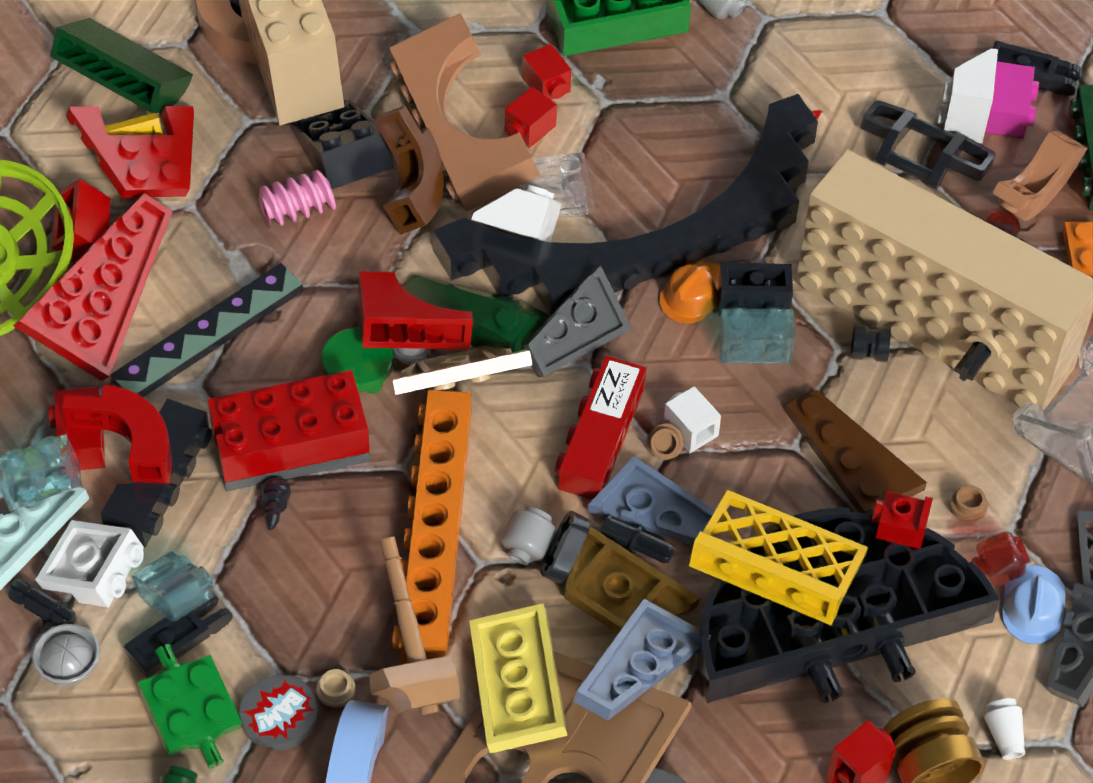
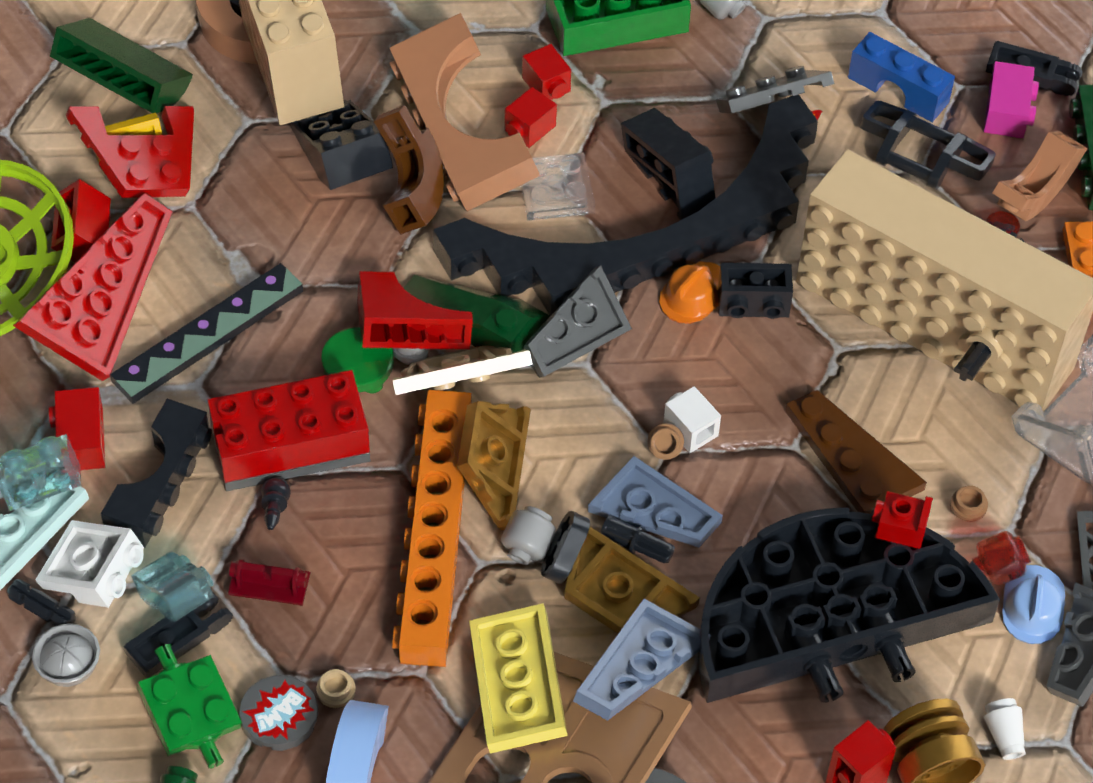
red arch [62,385,172,484] -> none
bright pink piece [259,170,336,229] -> none
medium nougat piece [370,537,460,716] -> none
white slope [472,185,562,242] -> none
red brick [554,355,647,500] -> none
yellow fence [689,490,868,625] -> none
clear light blue brick [719,308,796,363] -> none
black wheel [851,324,891,362] -> none
white slope [938,48,998,143] -> none
none -> dark red hinge [228,559,311,606]
none -> pearl gold wing [457,401,531,531]
none -> black wedge [621,108,716,220]
none -> dark grey wing [716,66,834,113]
none -> blue arch [848,32,955,123]

